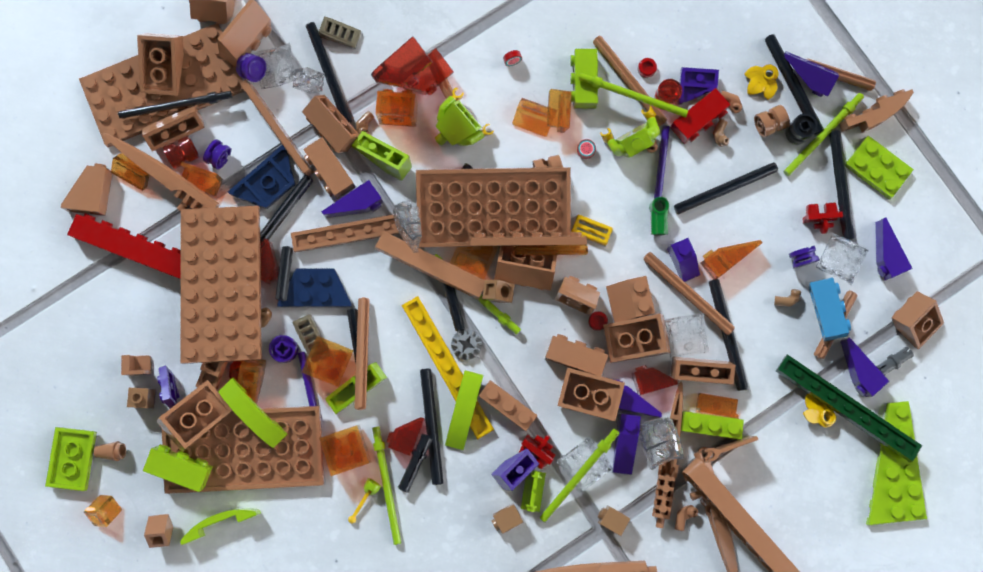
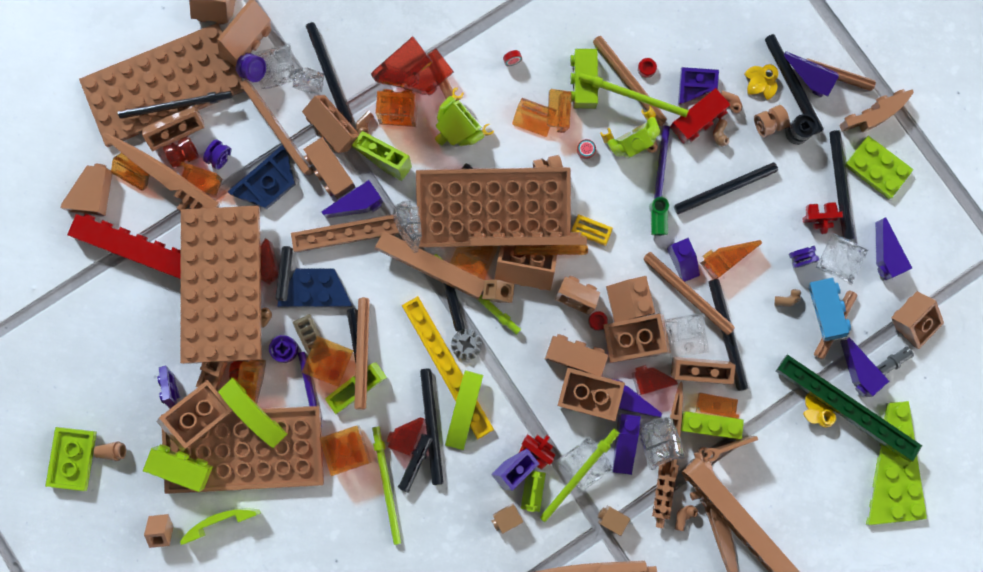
clear orange panel [84,495,122,527] -> none
nougat panel [121,355,151,376] -> none
medium nougat brick [127,387,156,409] -> none
nougat slope [137,33,184,96] -> none
black axle [260,175,313,251] -> none
dark tan slope [319,16,361,49] -> none
hinge [348,478,381,524] -> none
nougat brick [479,380,538,431] -> none
clear red wheel [654,79,682,110] -> none
lime bar [783,93,864,176] -> none

